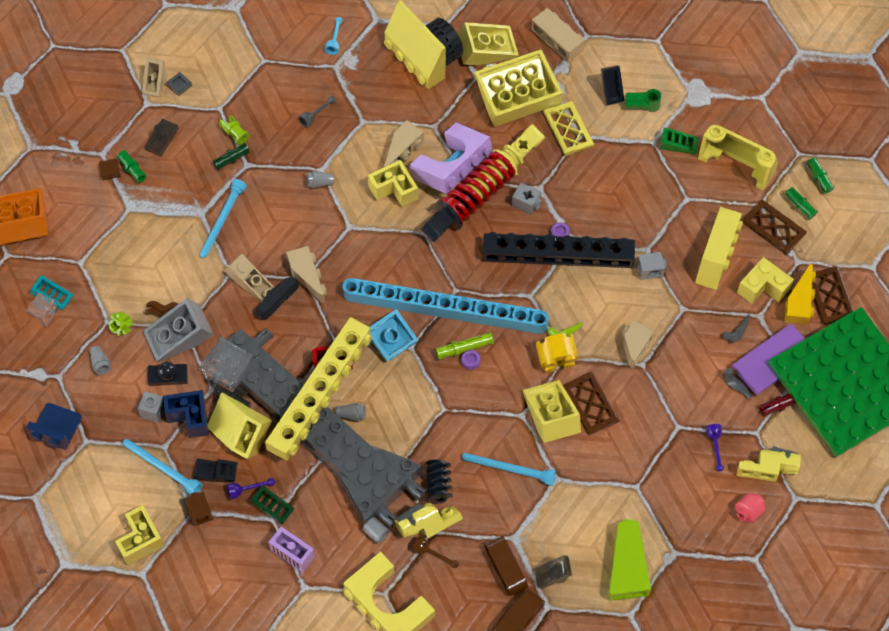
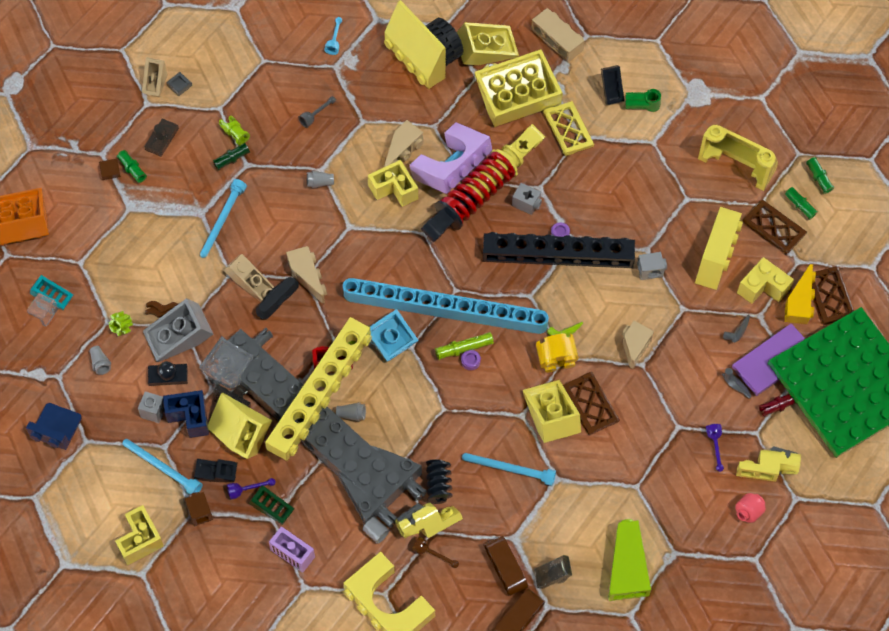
green slope [660,127,699,155] -> none

